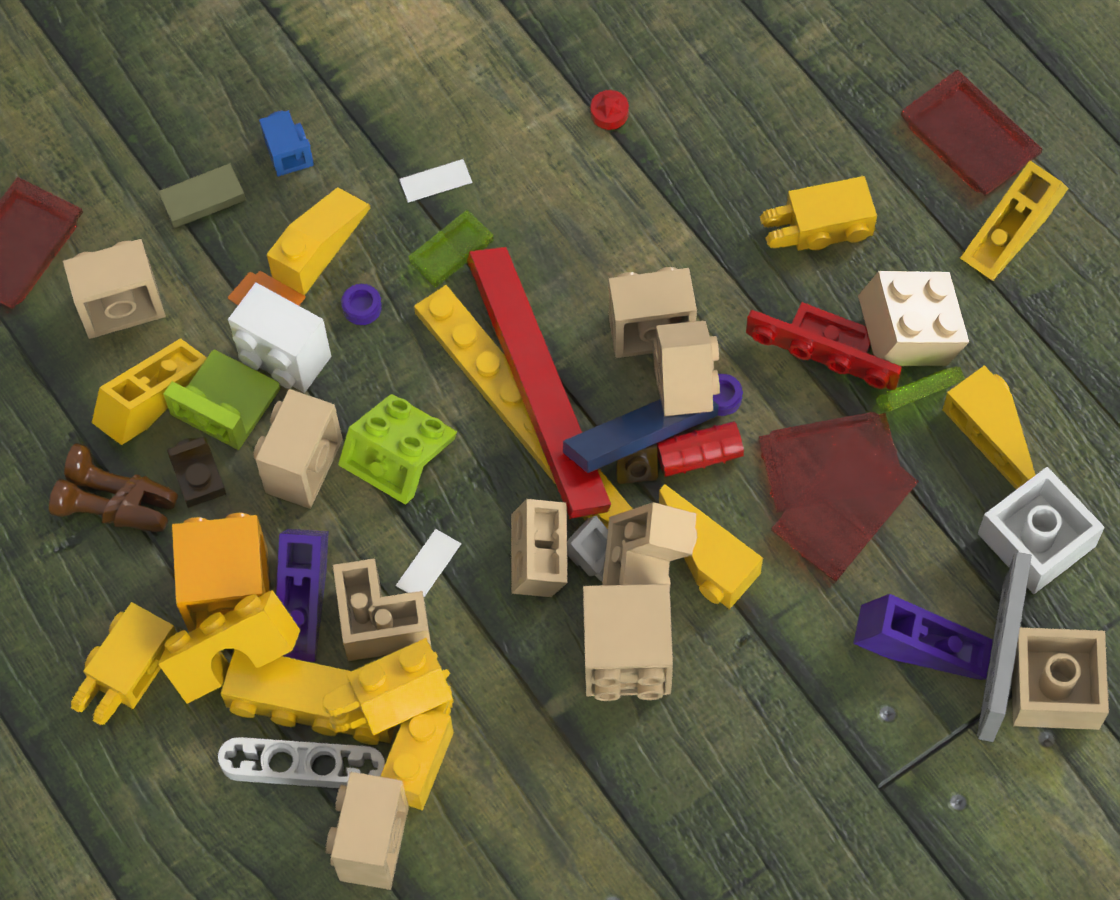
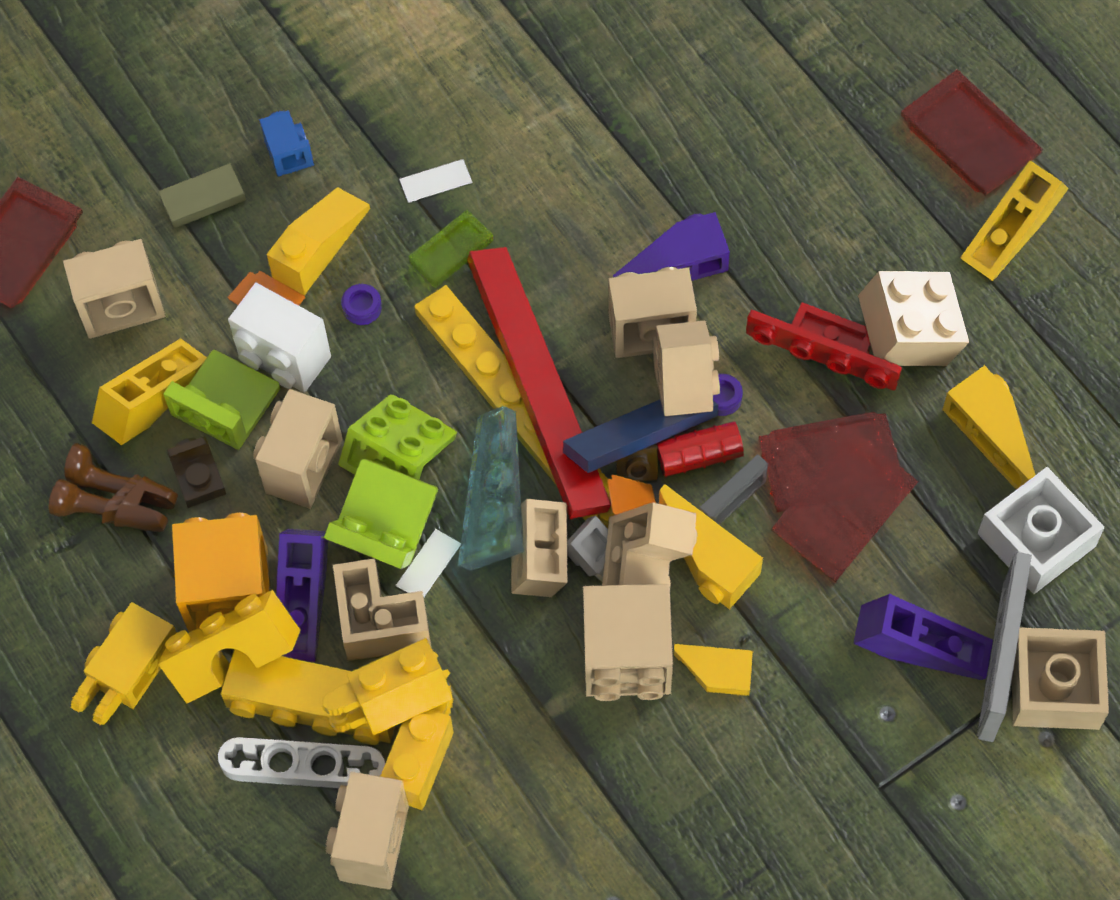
red tile [590,90,629,130] -> none
yellow hinge [759,176,877,251] -> none
clear neon green tile [876,366,965,412] -> none
none -> lime bracket [324,459,438,569]
none -> clear light blue wing [458,406,524,571]
none -> orange sticker [607,475,656,515]
none -> dark purple slope [613,212,730,281]
none -> yellow tile [674,644,753,696]
none -> dark grey tile [699,454,768,525]

